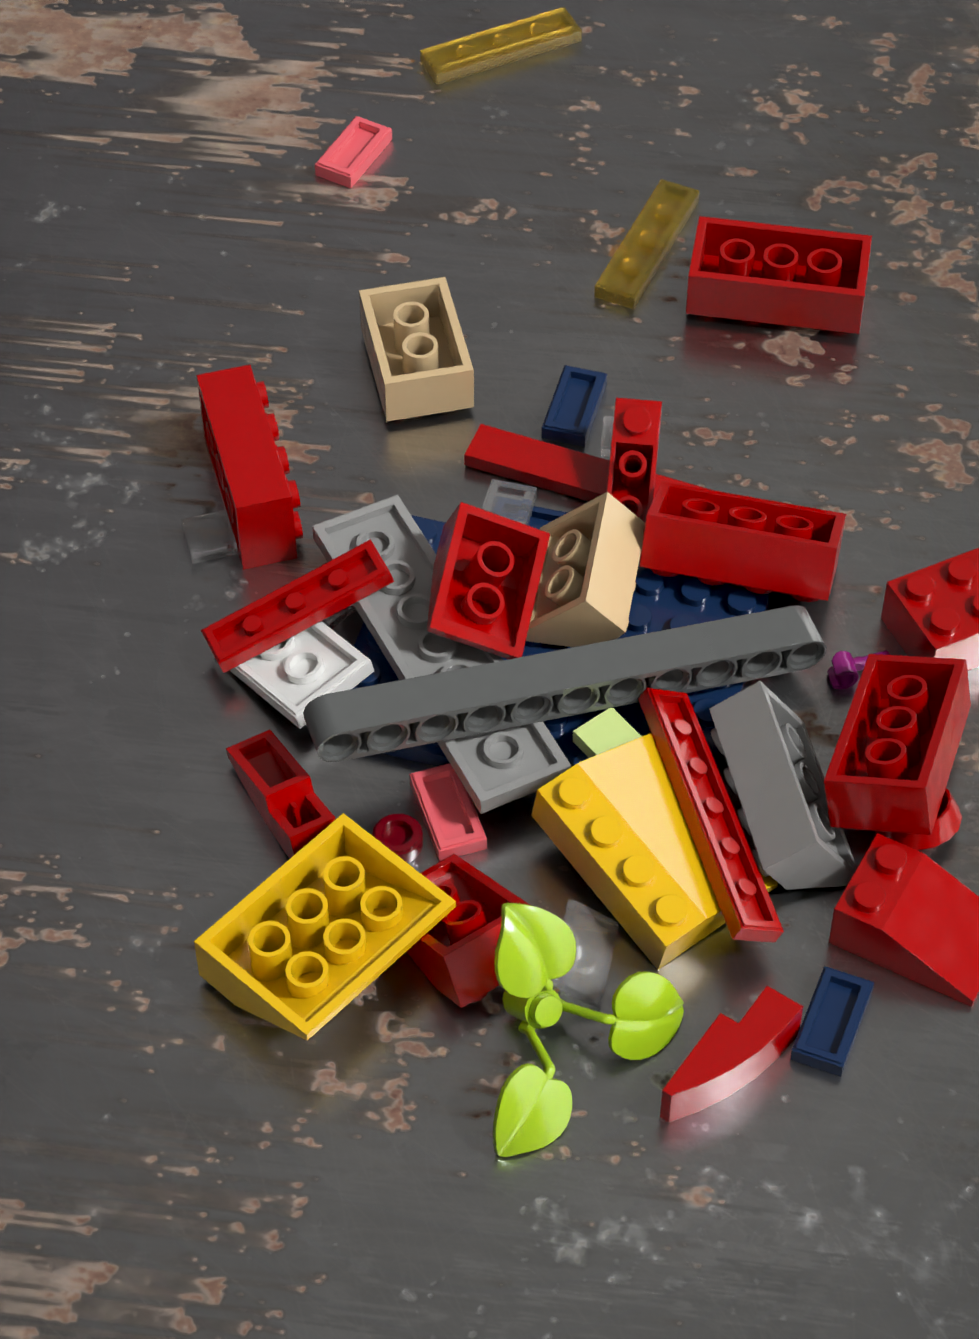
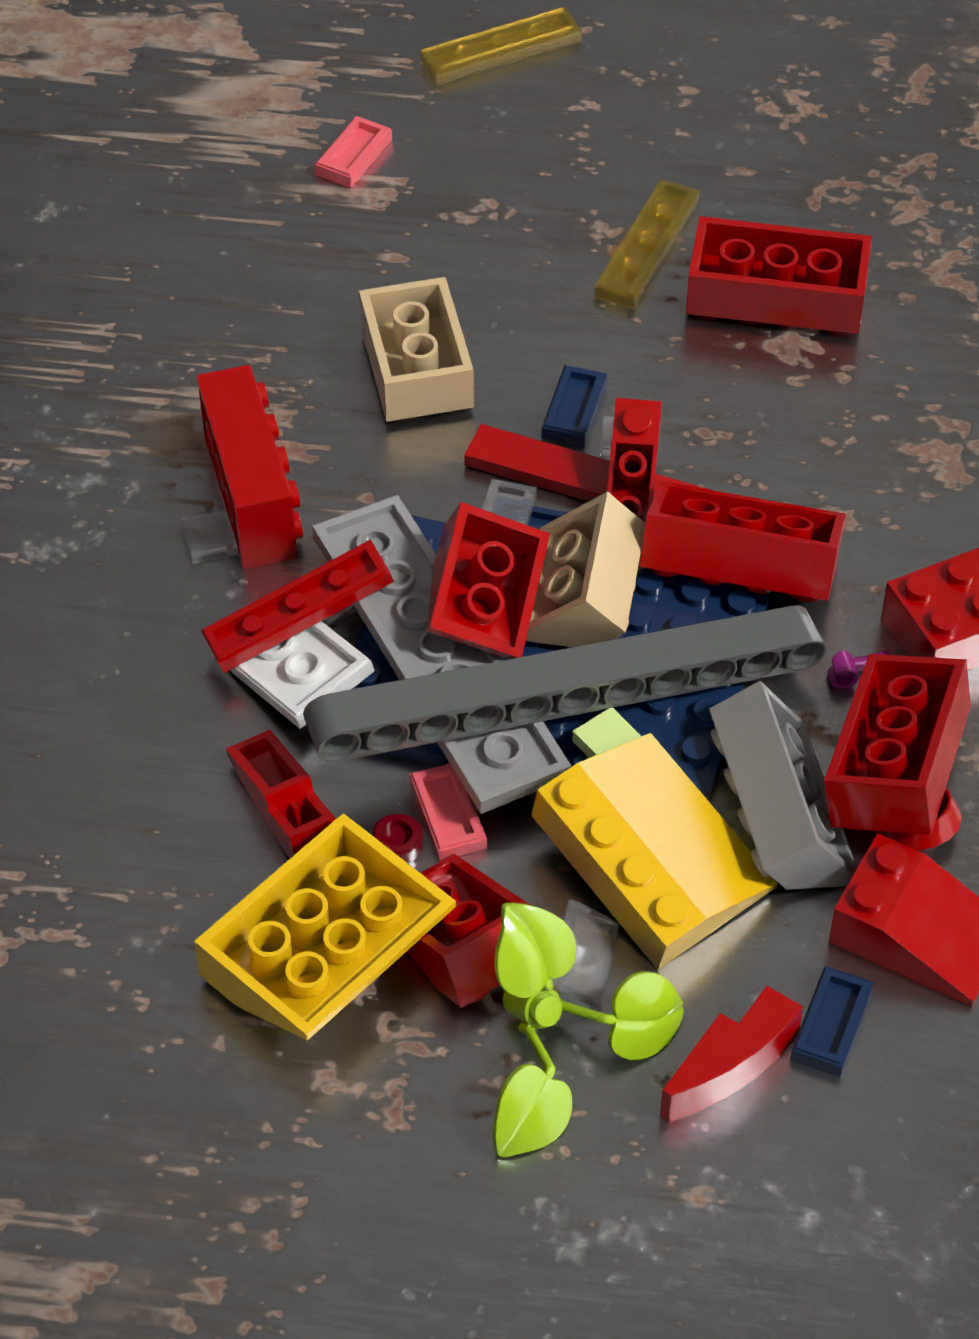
red tile [638,688,784,943] -> none

